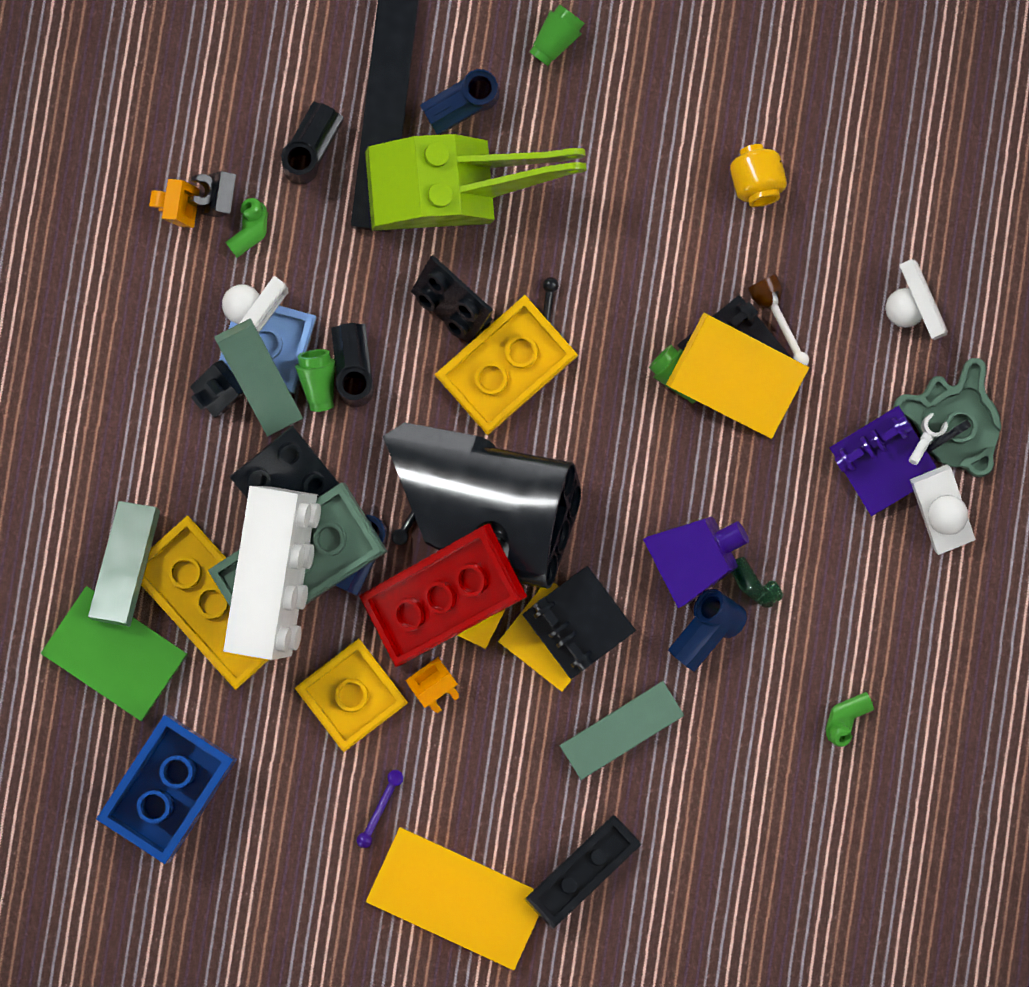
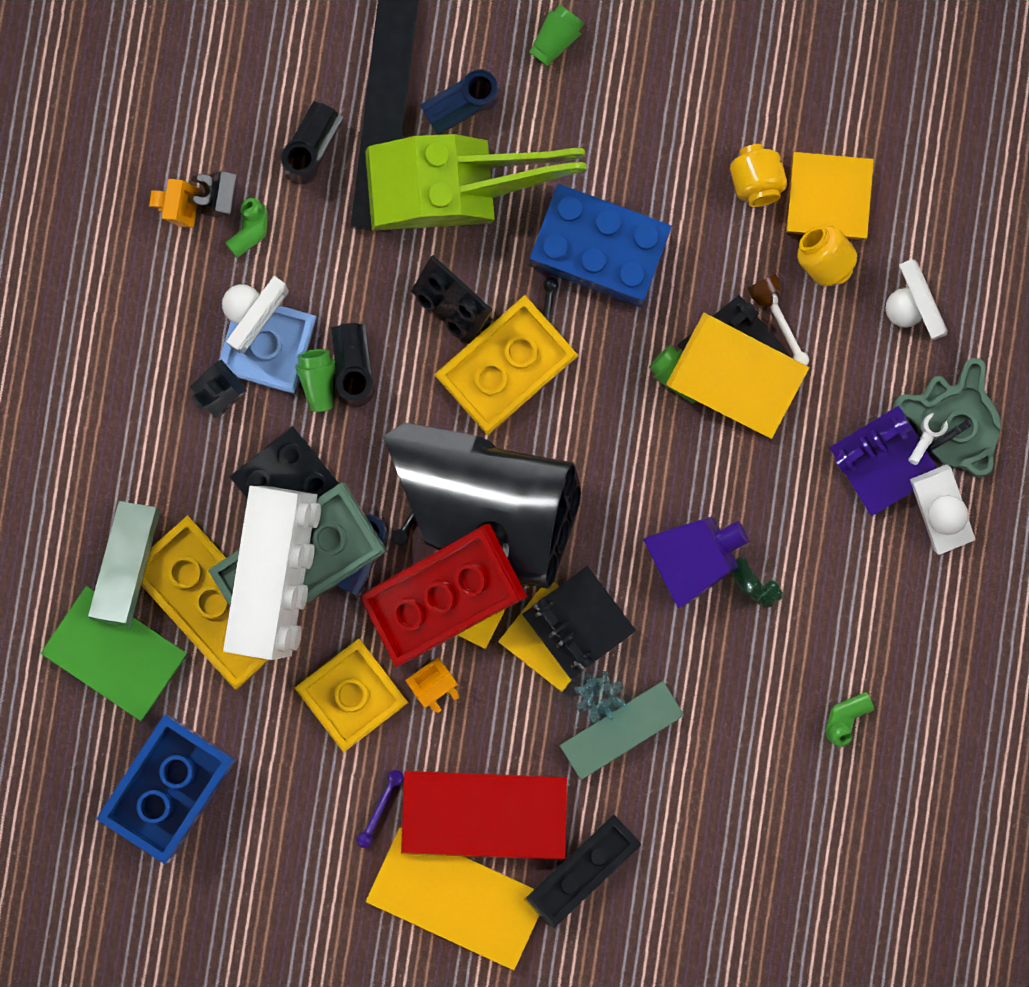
sand green tile [214,318,303,437] -> none
dark blue piece [668,589,747,672] -> none
none -> red tile [401,771,567,860]
none -> blue brick [529,183,672,308]
none -> clear light blue gear [574,671,625,723]
none -> yellow tile [786,152,874,241]
none -> yellow head [797,226,858,286]

